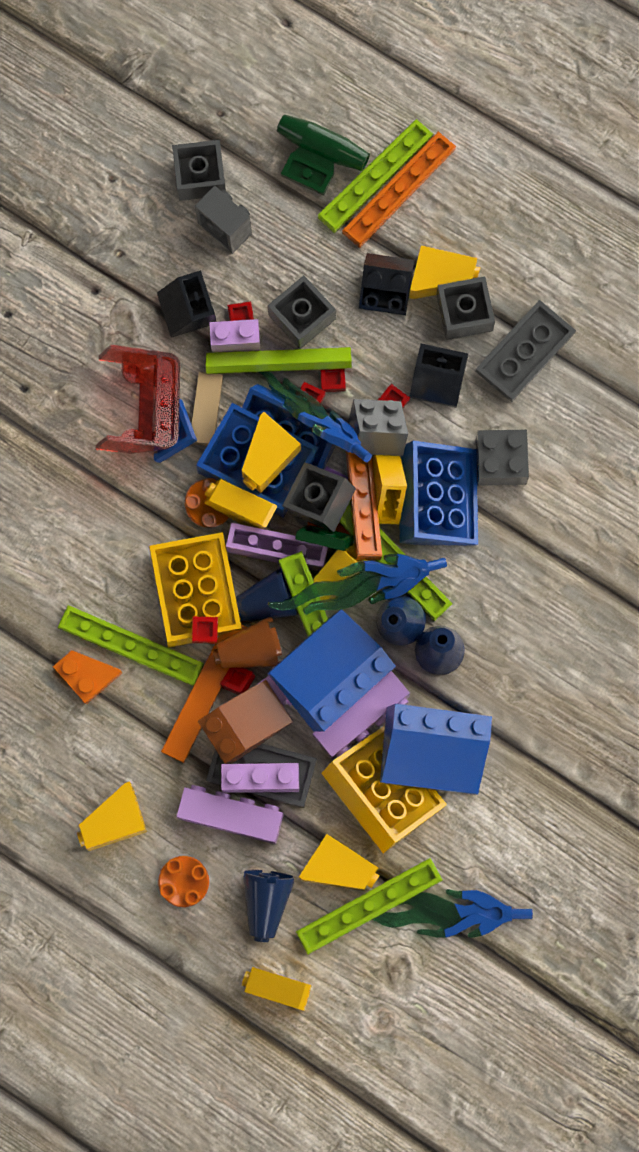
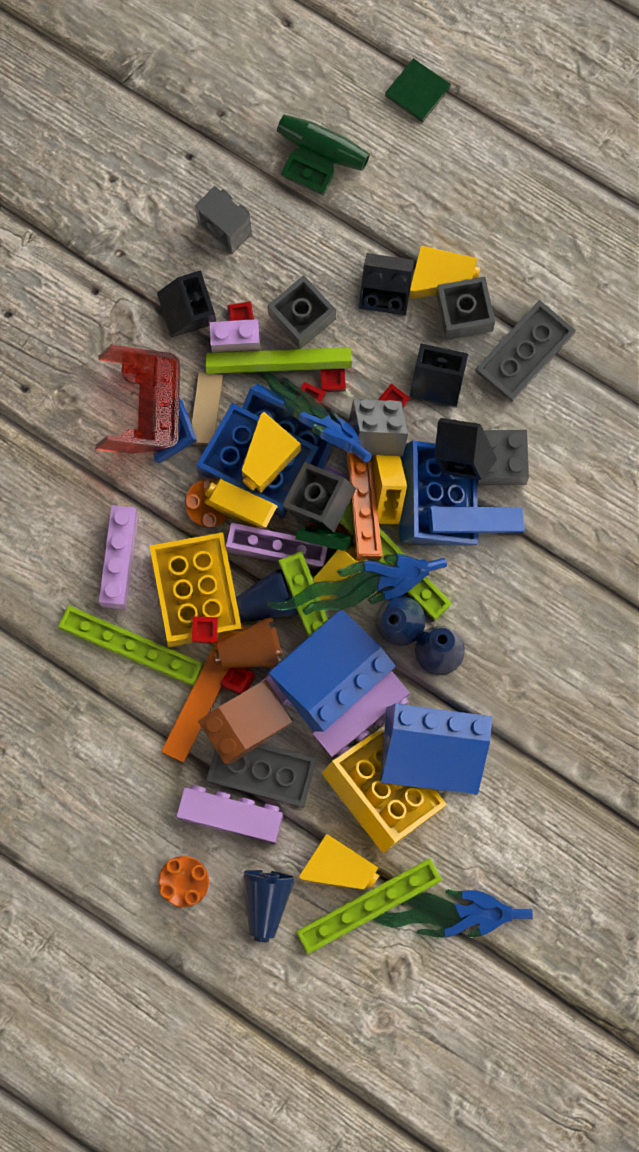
orange wing [53,650,122,705] -> none
yellow slope [77,781,147,851] -> none
dark grey brick [172,140,226,201] -> none
lavender brick [221,763,299,793] -> none
yellow slope [241,967,312,1011] -> none
lime tile [318,119,433,233] -> none
orange tile [342,131,456,248] -> none
none -> lavender brick [99,505,139,610]
none -> dark green tile [385,58,451,123]
none -> tile [428,507,525,533]
none -> black slope [434,418,497,481]

